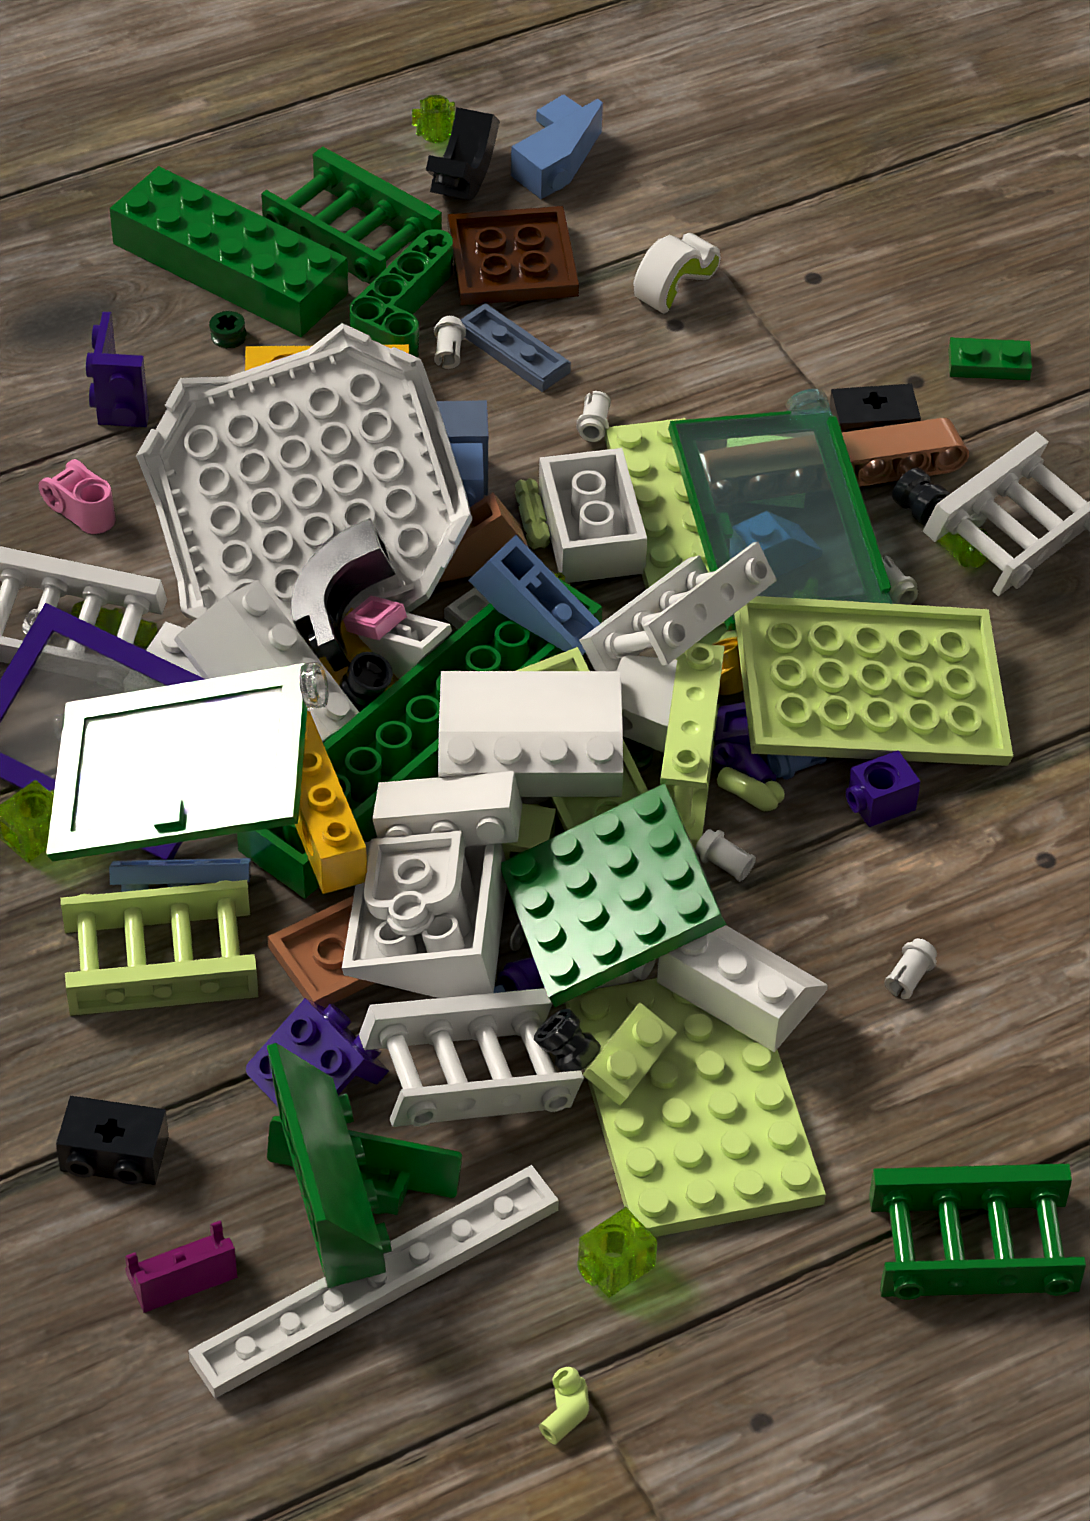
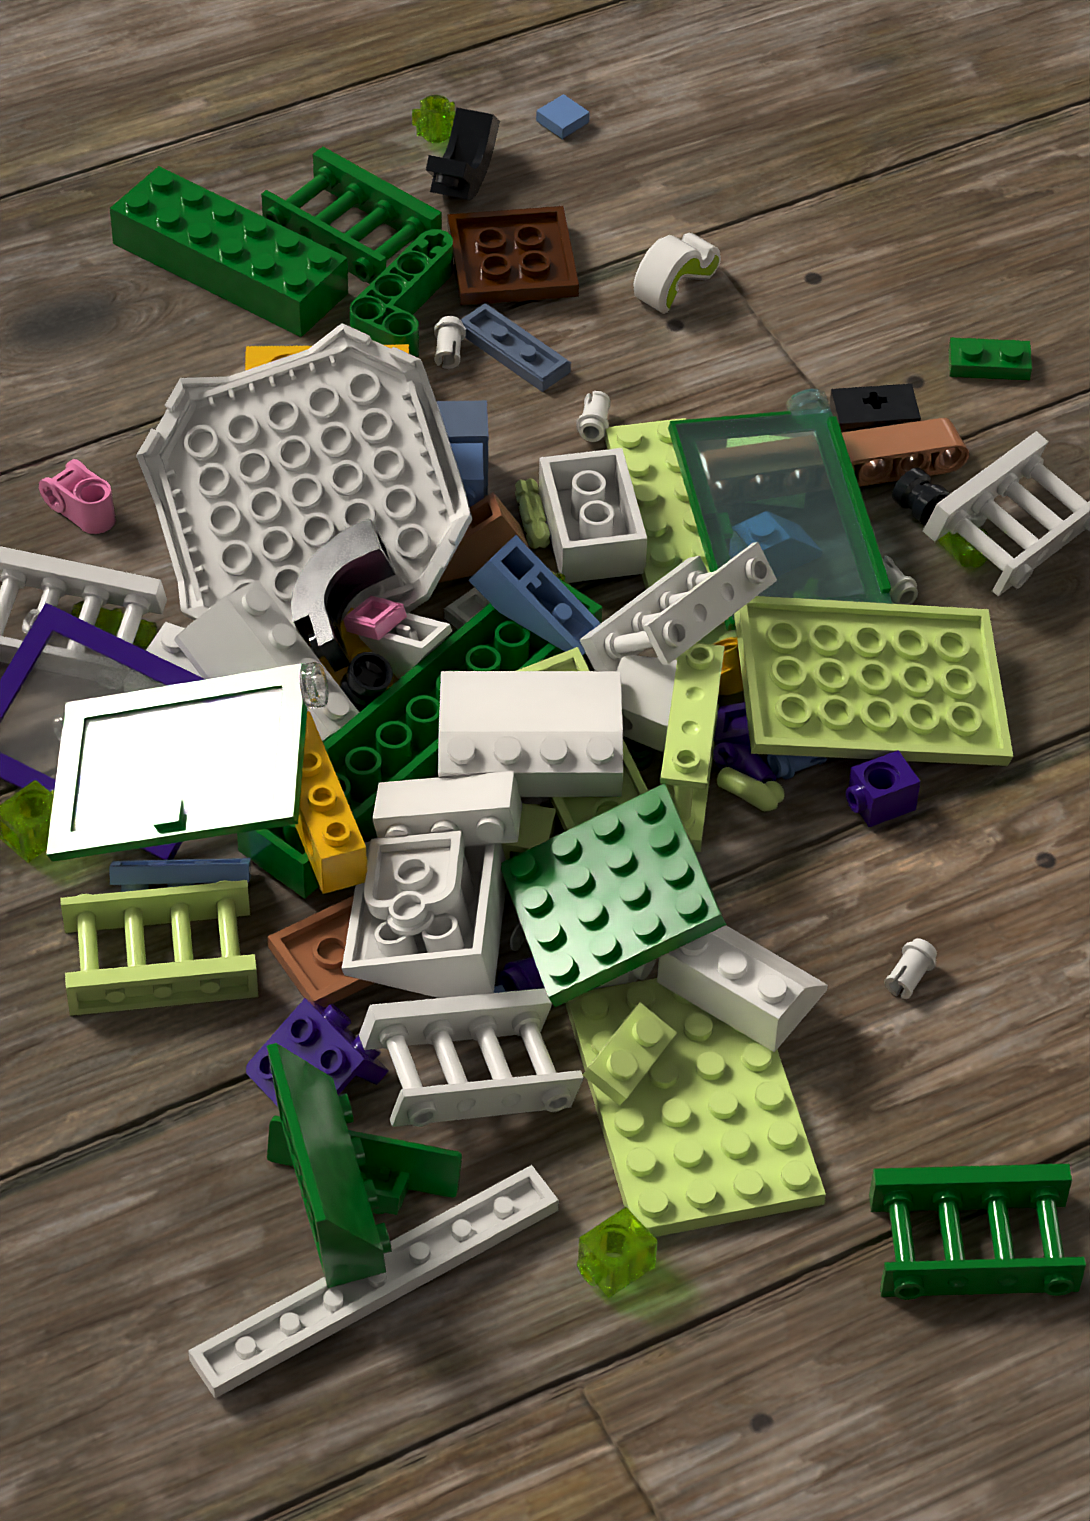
black brick [56,1095,169,1185] -> none
dark purple bracket [86,312,149,427] -> none
magenta hinge [125,1220,238,1313] -> none
dark green bush [209,311,247,349] -> none
medium blue slope [511,99,603,199] -> none
black wheel [534,1008,601,1072] -> none
yellowish green arm [539,1367,589,1445] -> none
white pin [695,829,756,882] -> none

